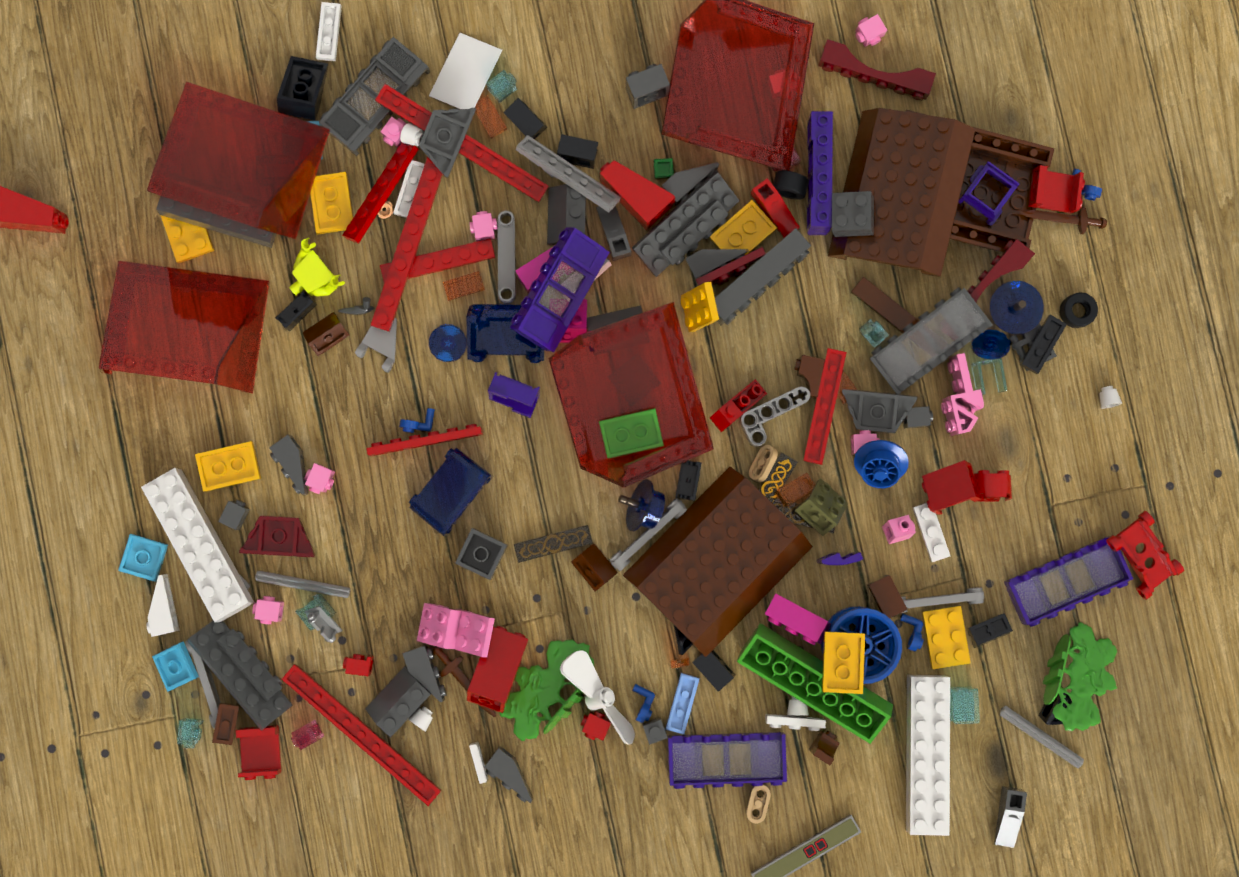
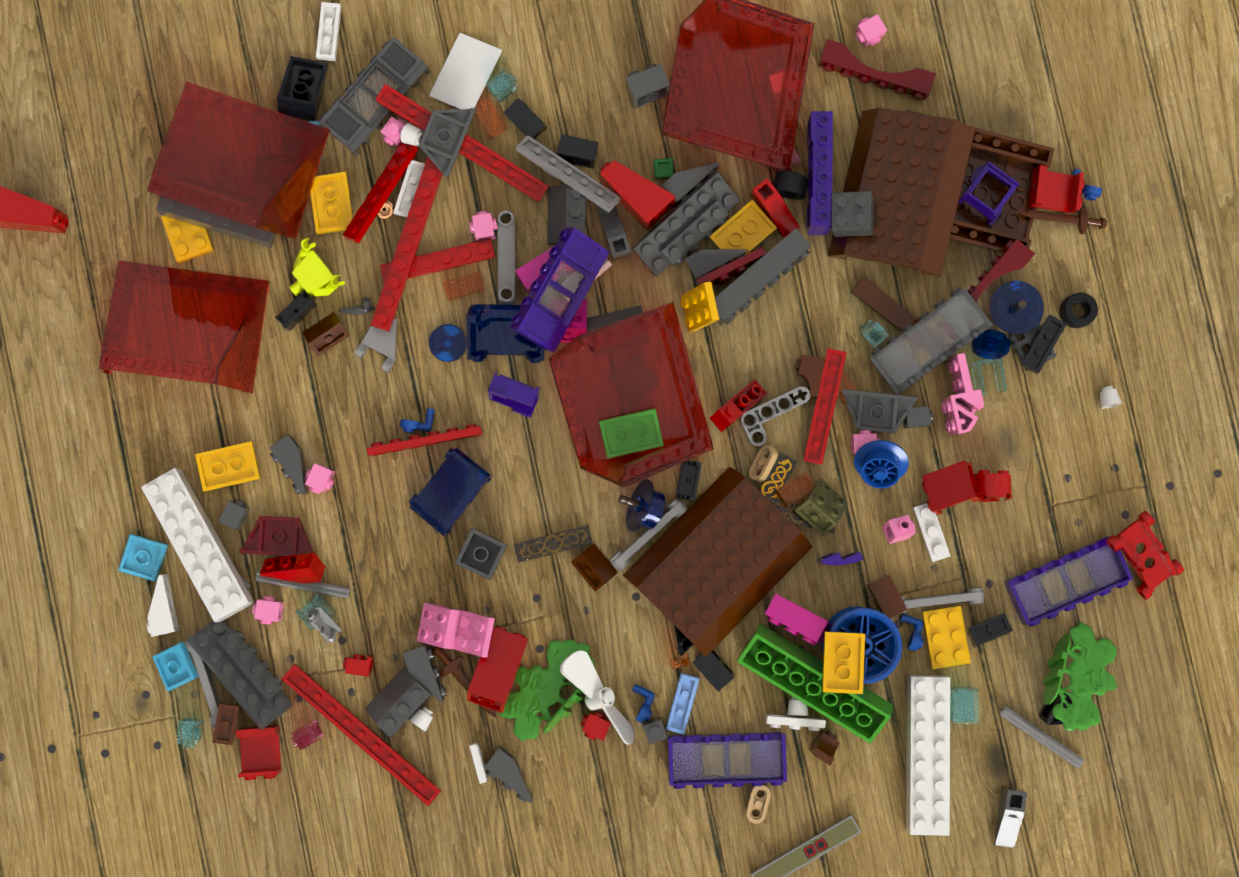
none -> red slope [260,553,326,584]

